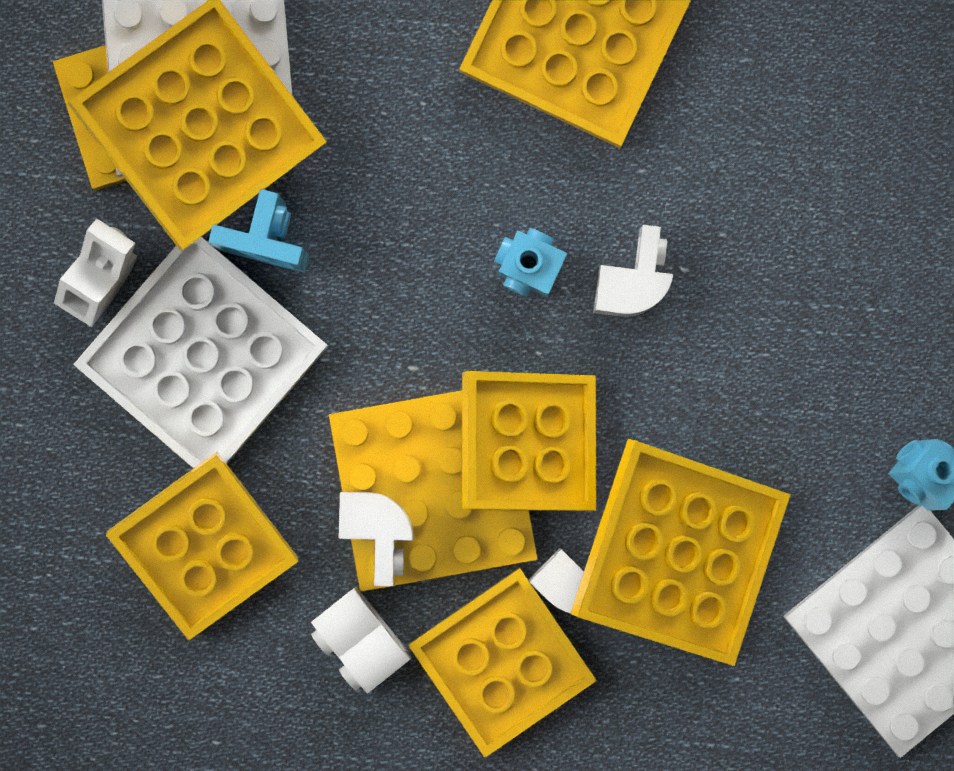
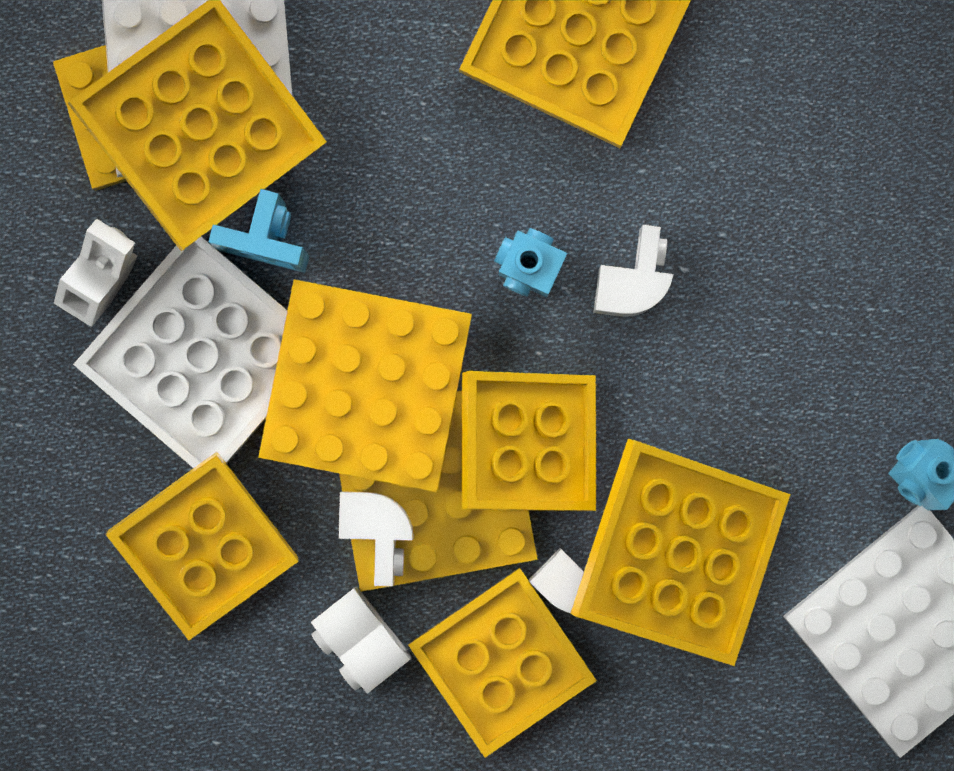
none -> yellow plate [258,279,472,492]

